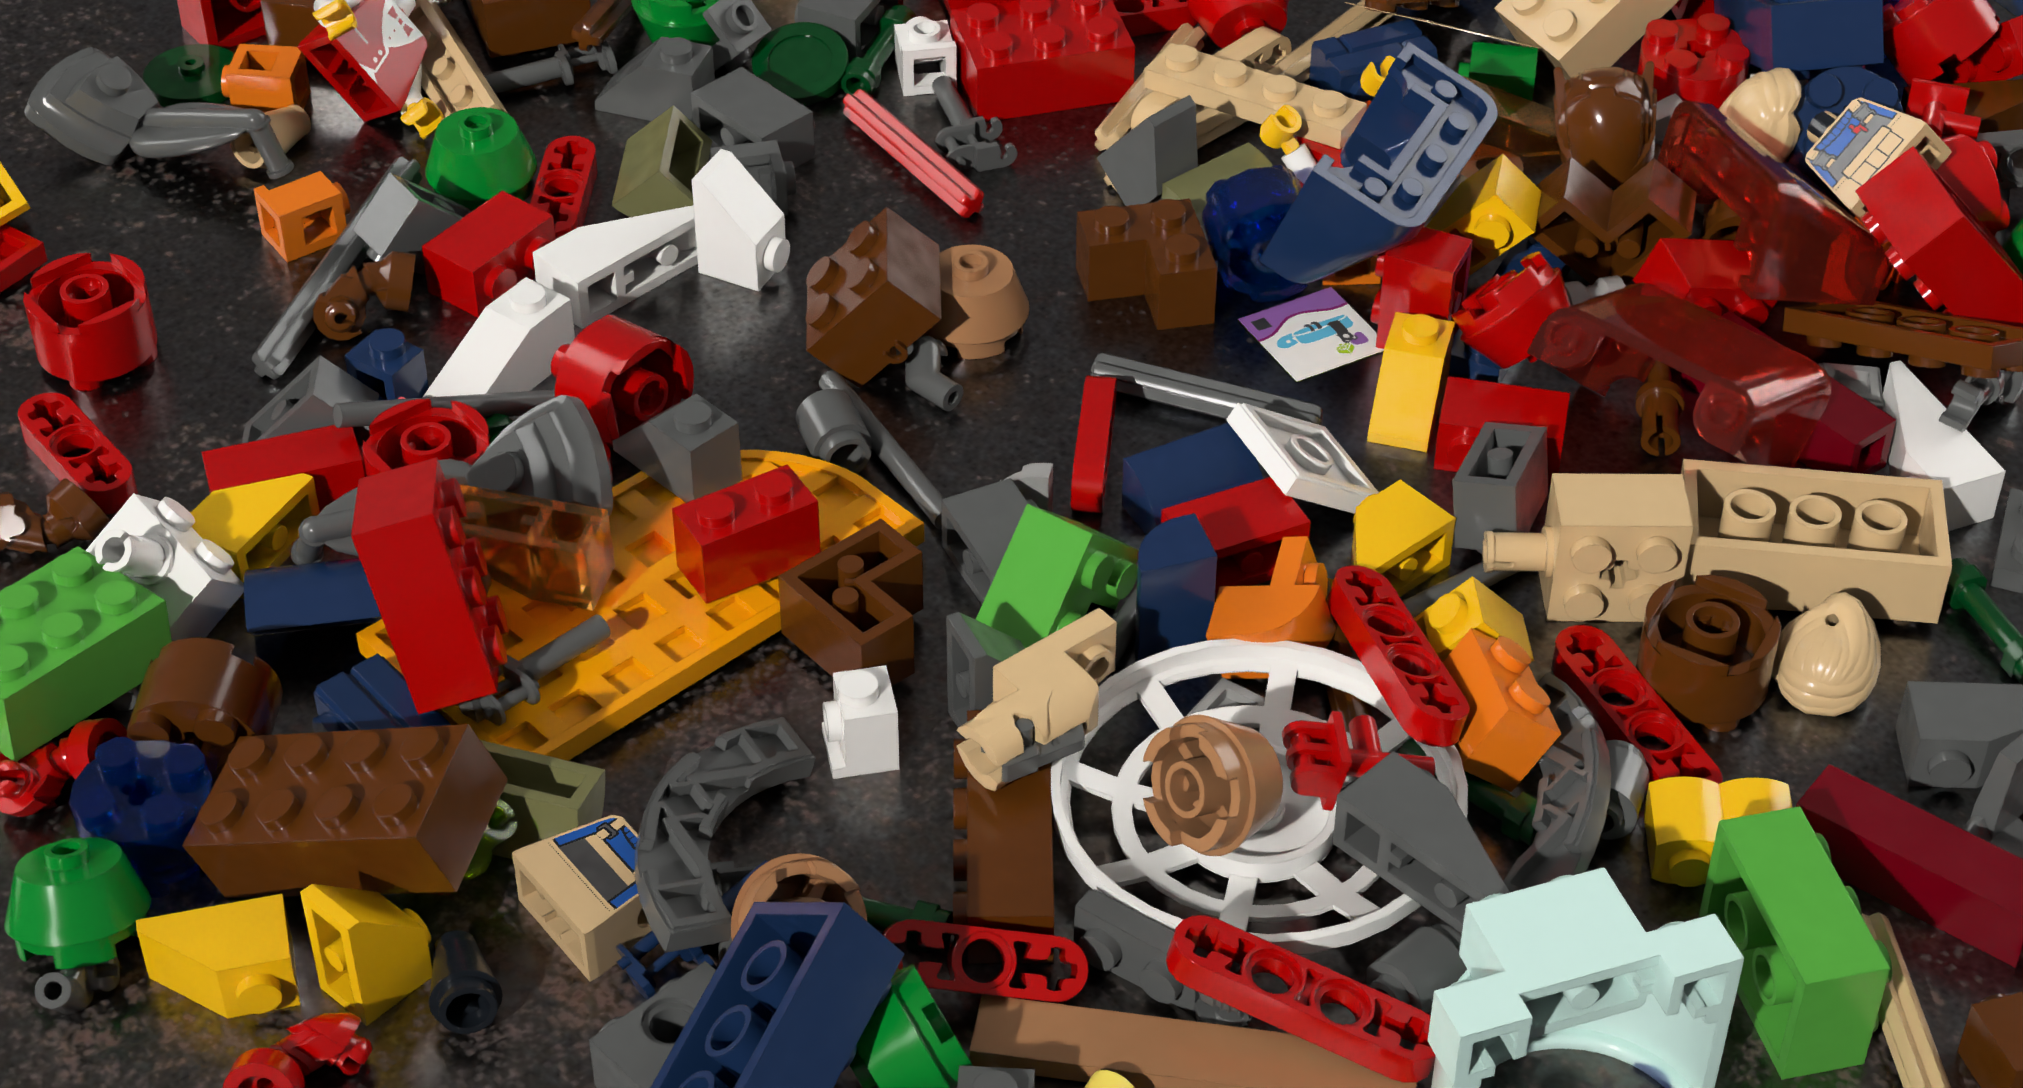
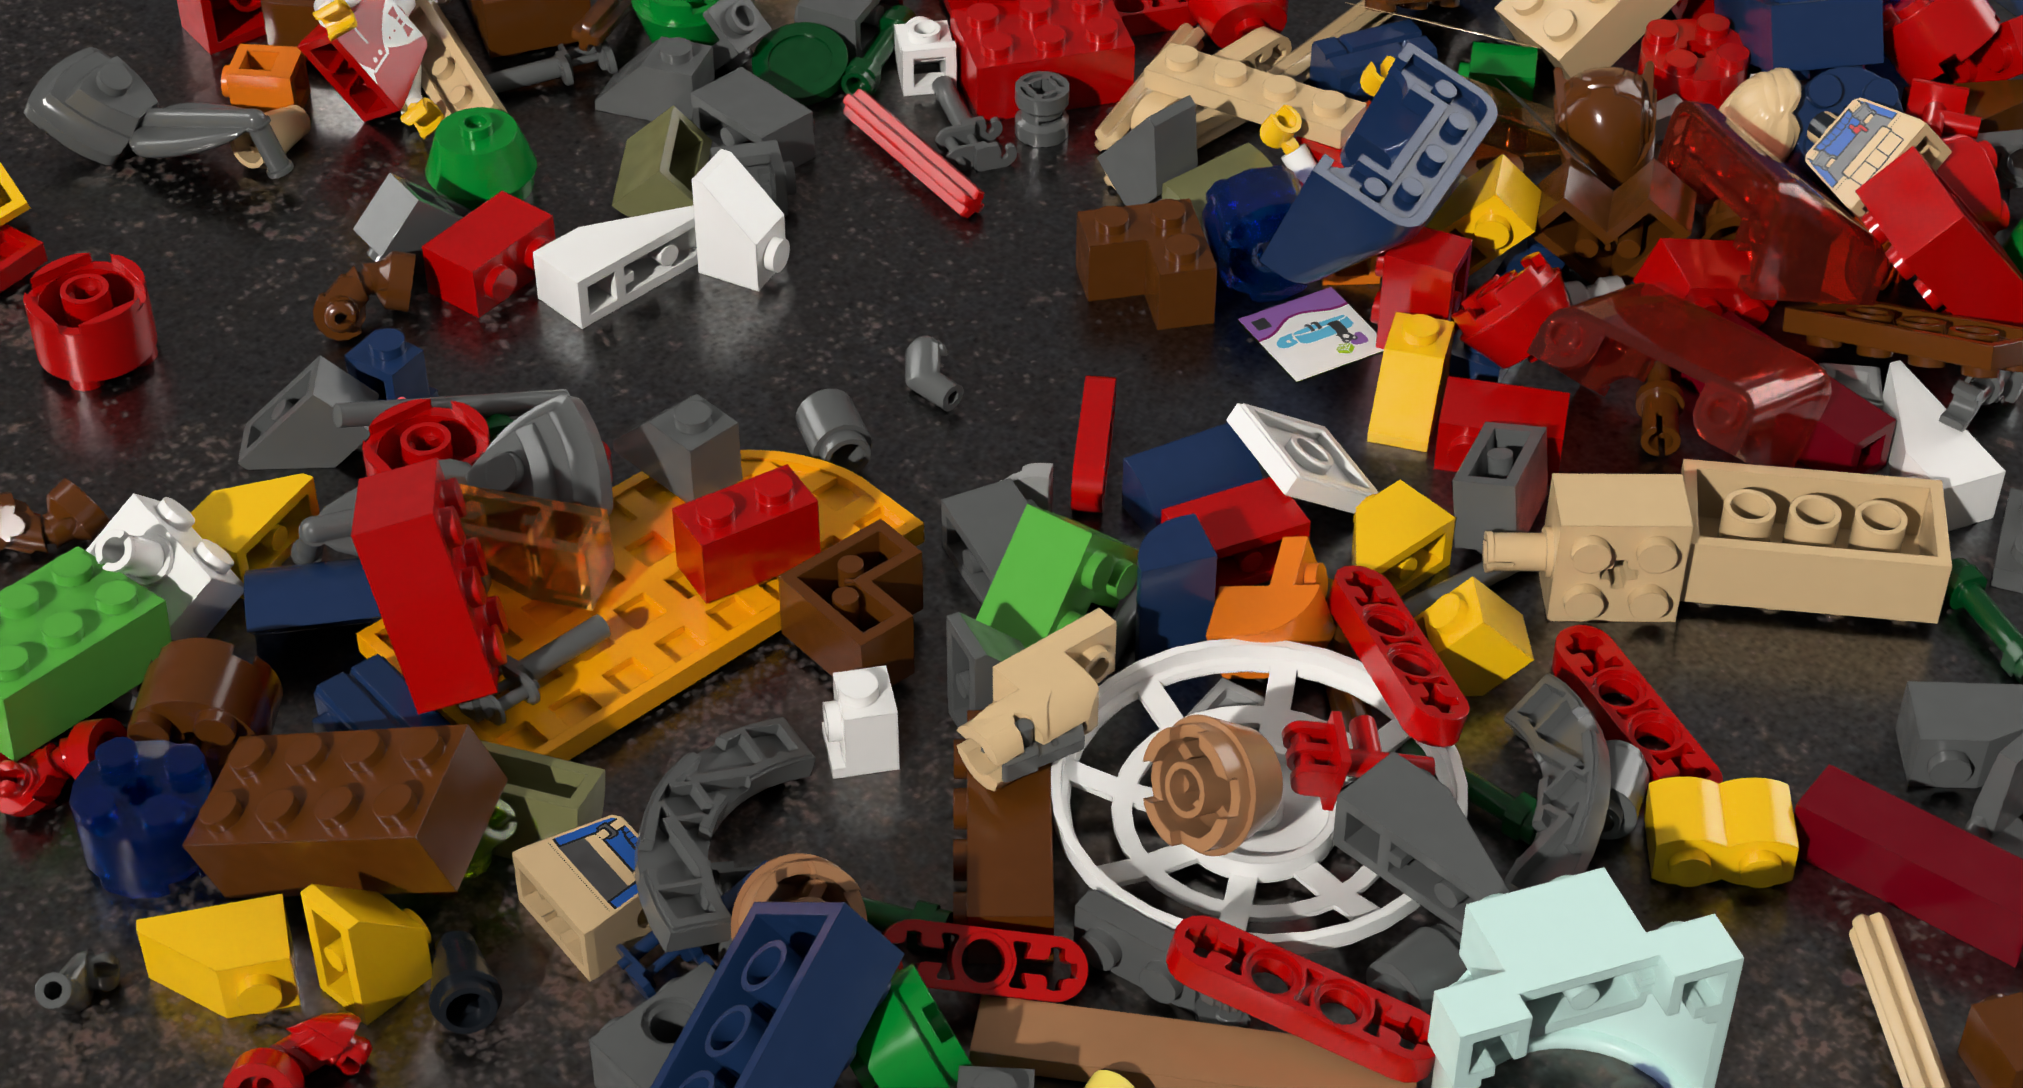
green cone [4,837,151,969] -> none
red beam [18,392,138,515] -> none
dark green piece [143,44,234,107] -> none
red brick [201,425,367,512] -> none
dark grey axle [252,156,423,380] -> none
orange brick [253,171,351,263] -> none
white slope [422,277,575,419] -> none
red beam [530,136,598,239] -> none
red brick [551,314,694,448] -> none
reddish brown brick [805,207,941,388] -> none
dark grey bar [819,370,944,529] -> none
medium nougat cone [922,244,1030,360] -> none
dark grey axle [1091,353,1323,425] -> none
orange brick [1443,628,1561,792] -> none
reddish brown brick [1636,575,1781,732] -> none
bright green brick [1699,806,1892,1080] -> none
tan hair [1771,592,1881,717] -> none
none -> dark grey wheel [1015,71,1069,147]
none -> dark grey sticker [1496,78,1597,175]

